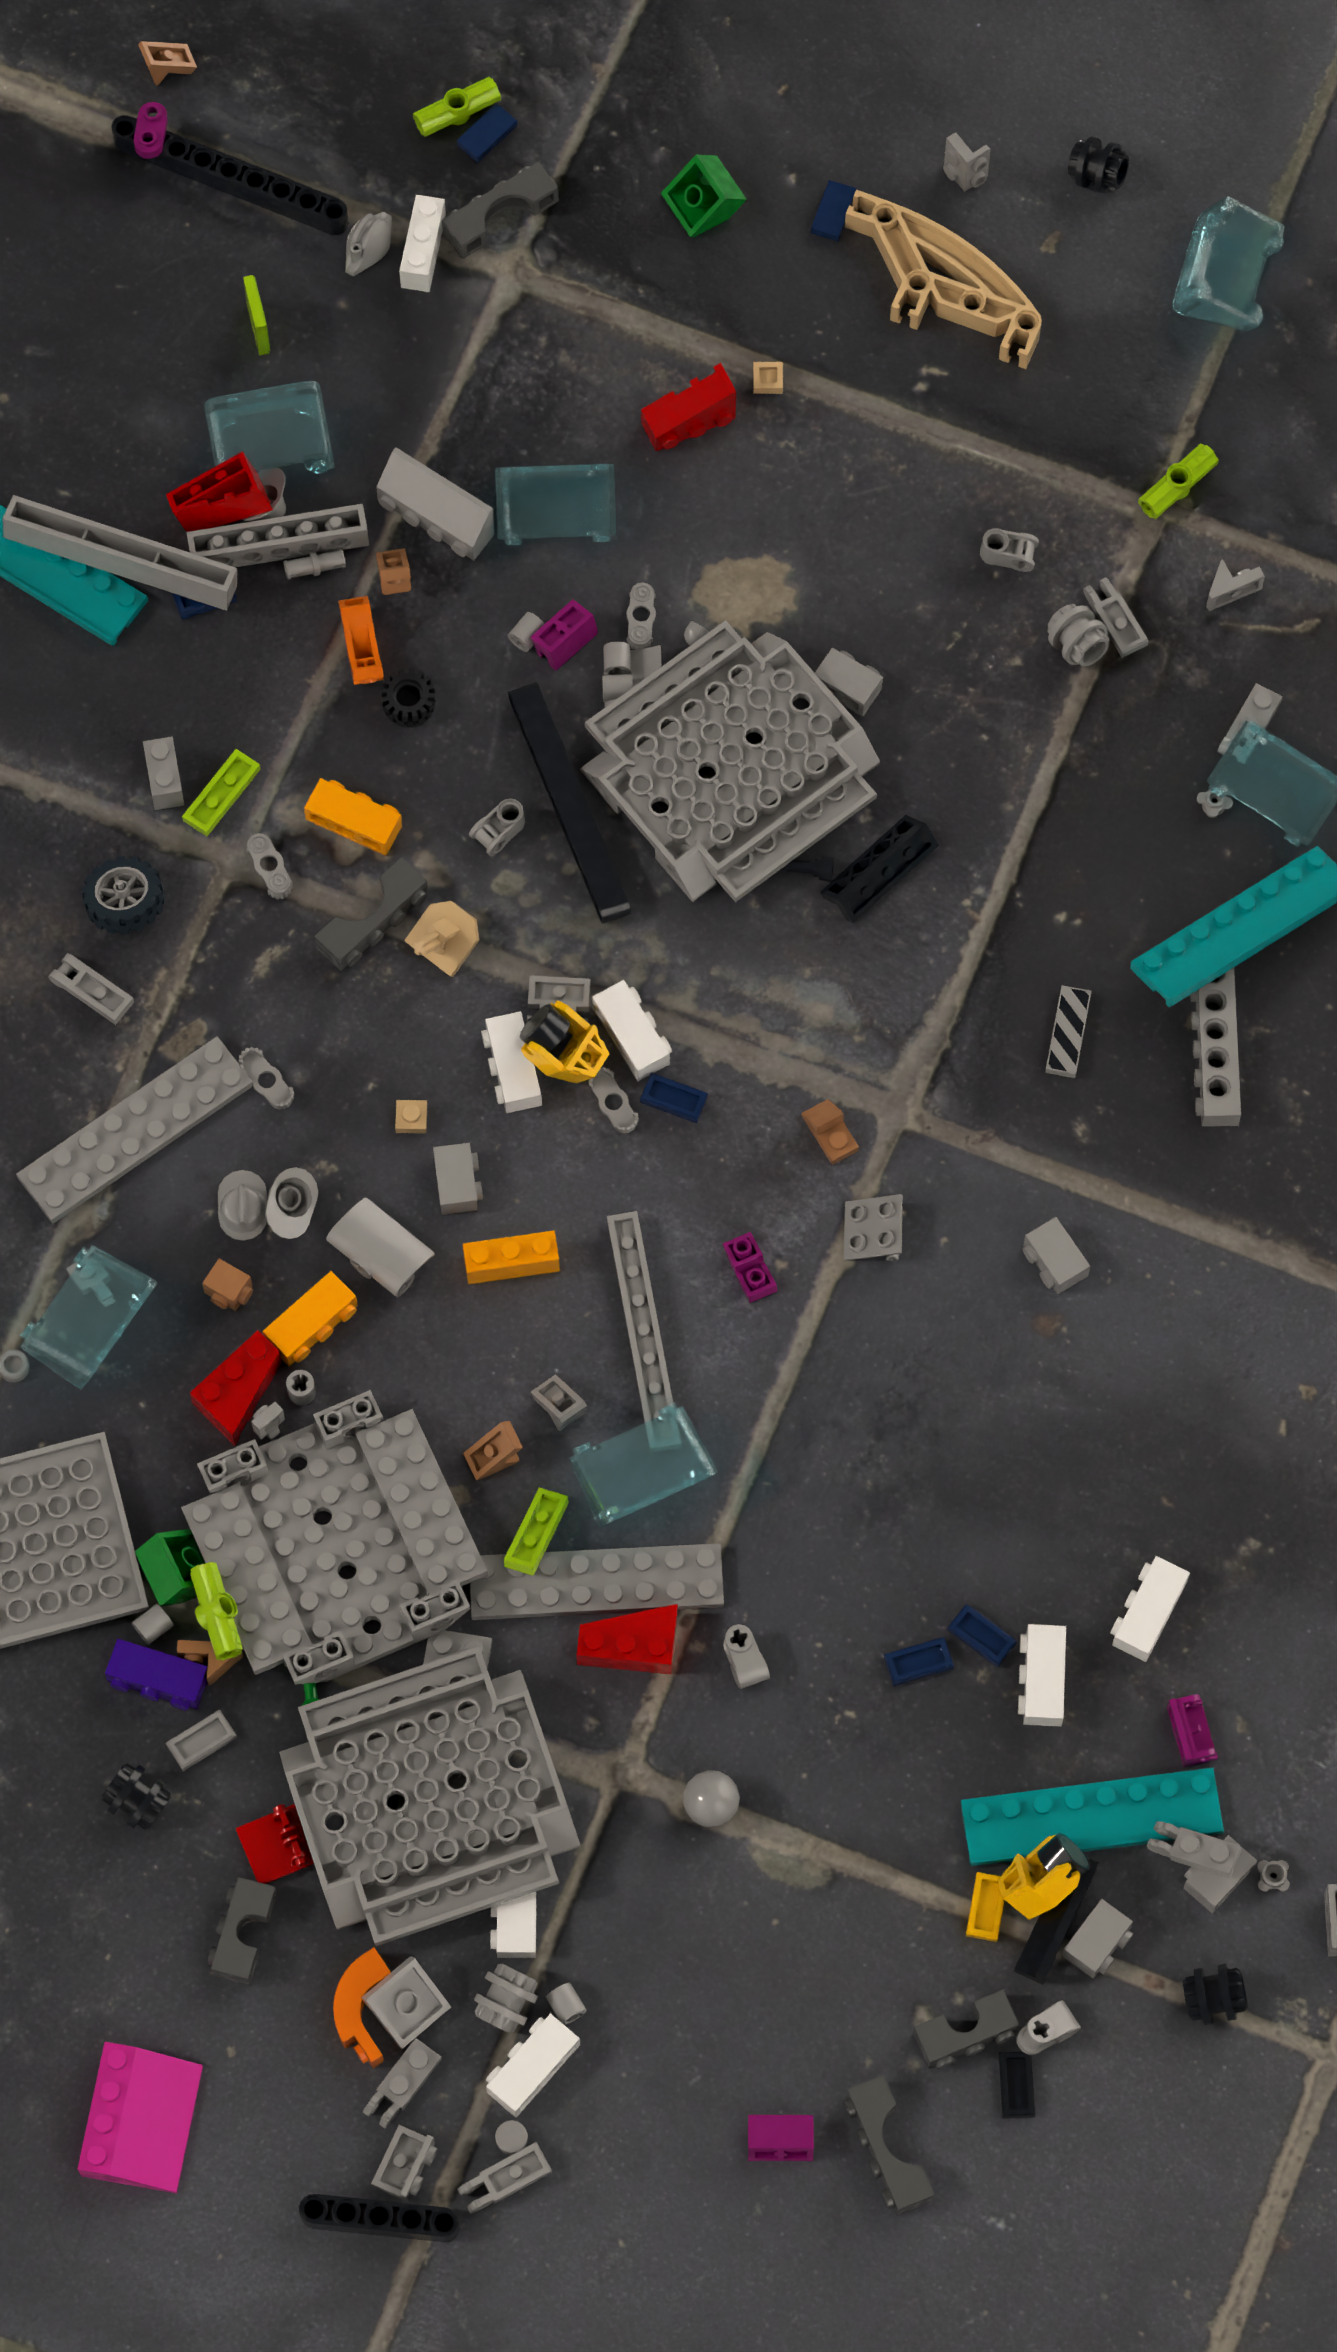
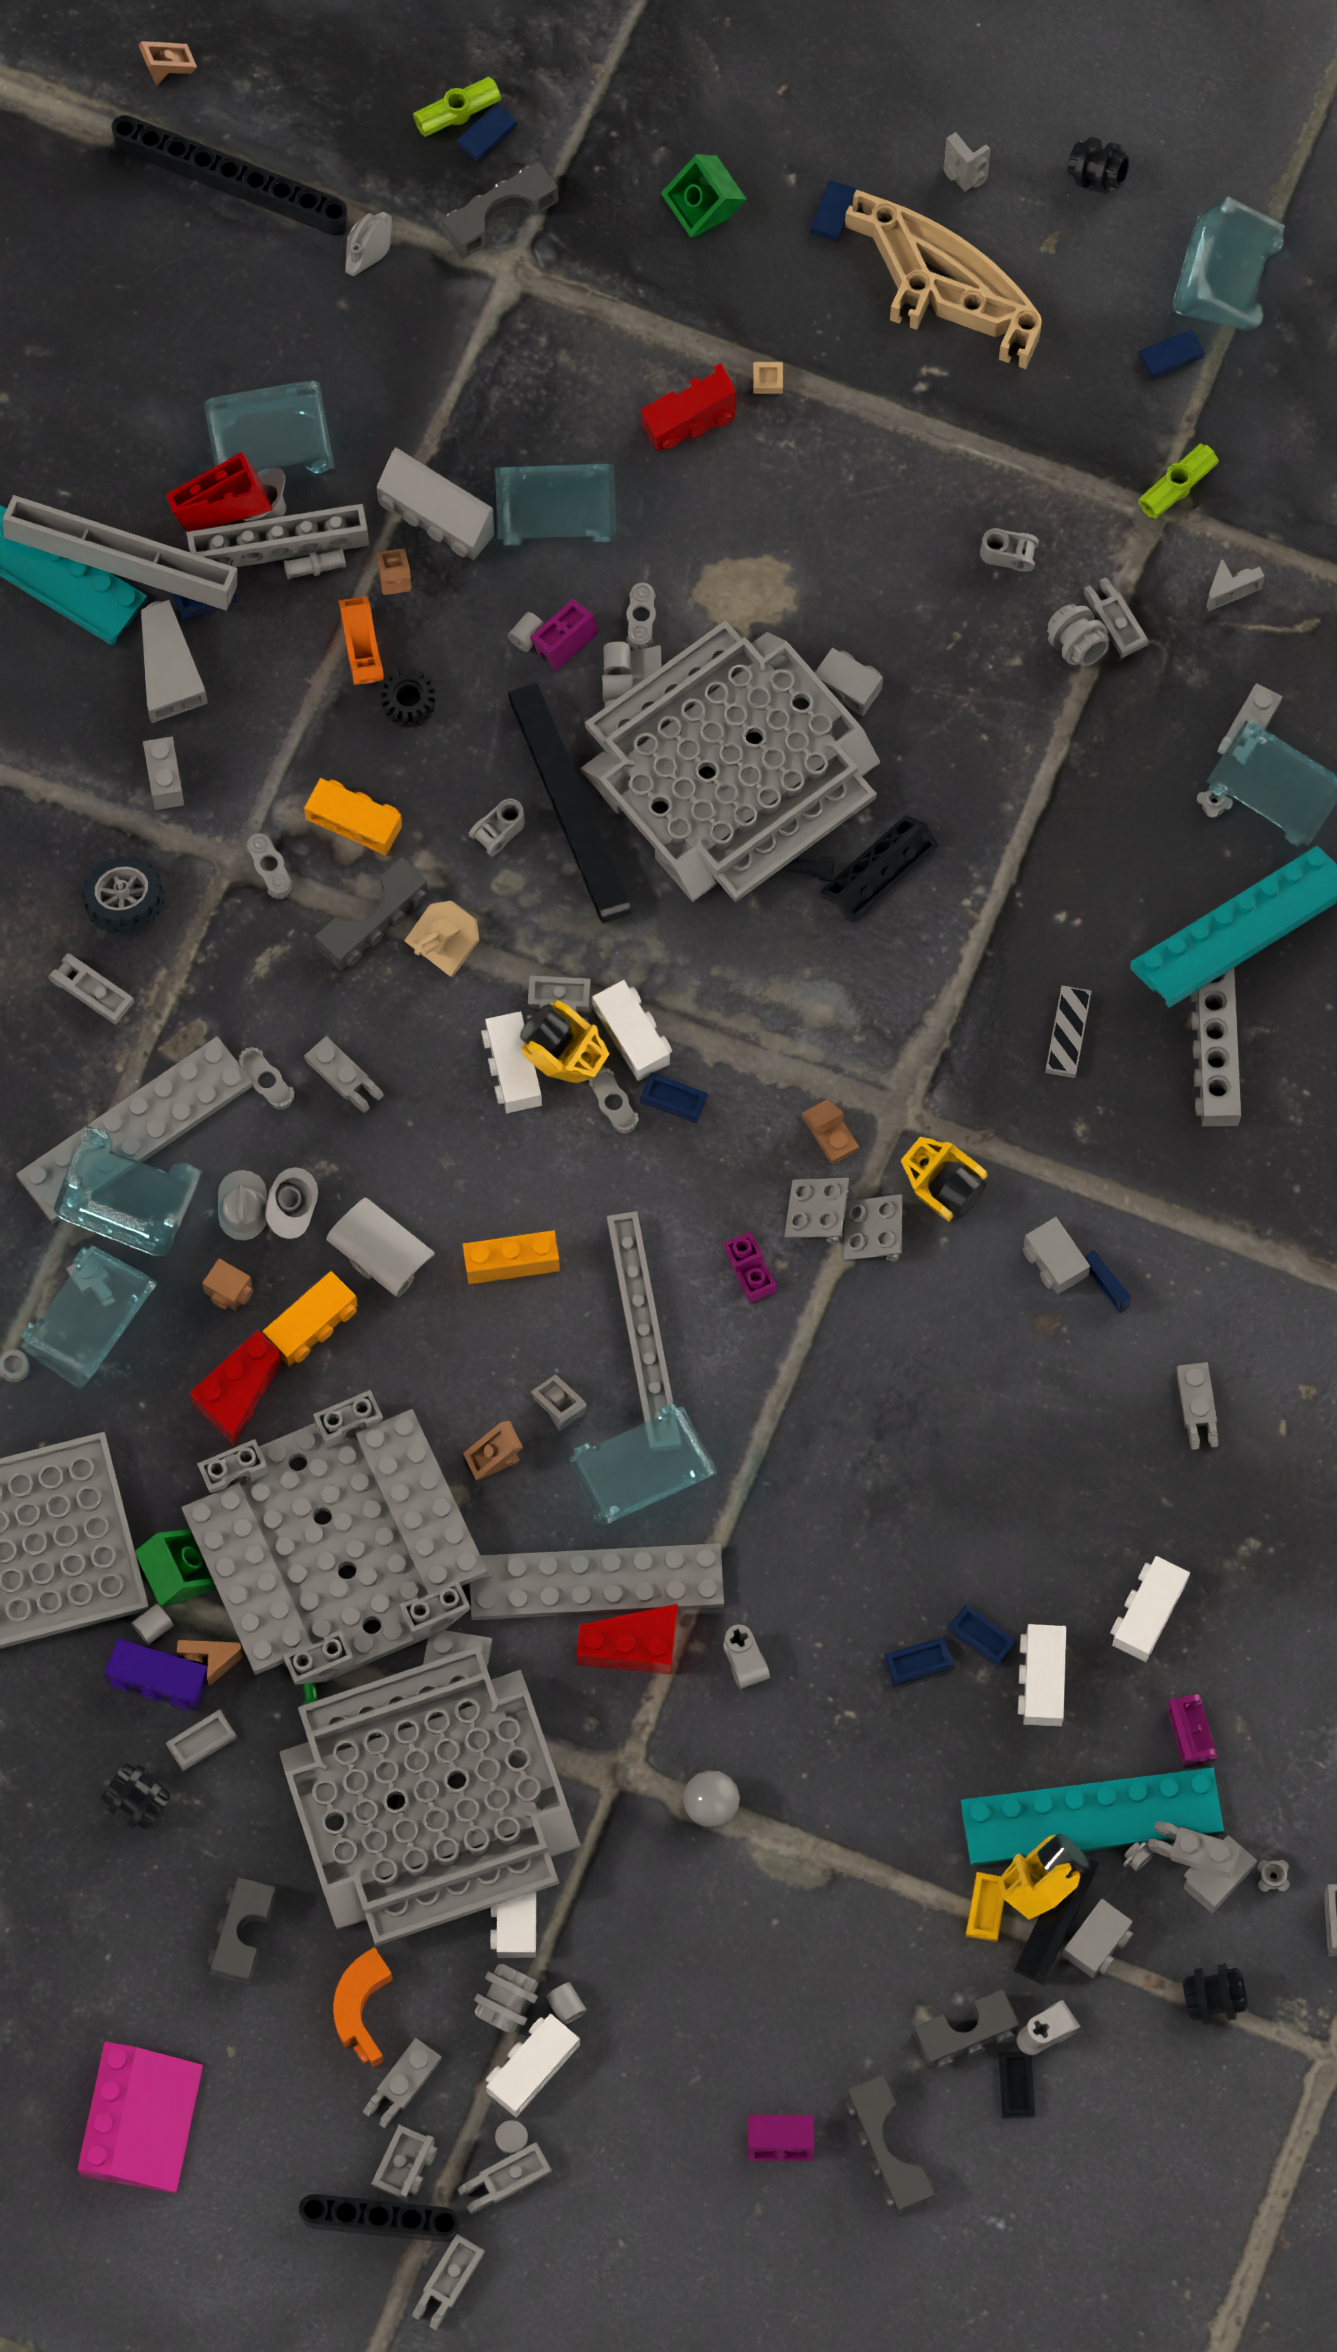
magenta plate [134,102,168,159] -> none
lime plate [182,749,261,837] -> none
lime piece [190,1562,243,1661] -> none
red hinge [235,1804,314,1884] -> none
lime tile [243,275,270,355] -> none
light grey plate [251,1402,285,1441] -> none
light grey gear [286,1370,316,1406] -> none
light grey plate [362,1956,451,2049] -> none
tan plate [395,1100,427,1133] -> none
white brick [399,195,446,292] -> none
light grey brick [433,1143,483,1215] -> none
lime plate [504,1487,569,1576] -> none
light grey hinge [684,621,709,646] -> none
none -> clear light blue windscreen [54,1125,202,1256]
none -> light grey slope [141,600,208,723]
none -> light grey hinge [304,1036,384,1113]
none -> light grey hinge [412,2234,485,2330]
none -> light grey hinge [784,1178,849,1244]
none -> yellow piece [901,1137,988,1222]
none -> dark blue tile [1085,1250,1131,1313]
none -> light grey plate [1123,1842,1154,1872]
none -> dark blue tile [1139,329,1205,379]
none -> light grey hinge [1176,1362,1218,1449]

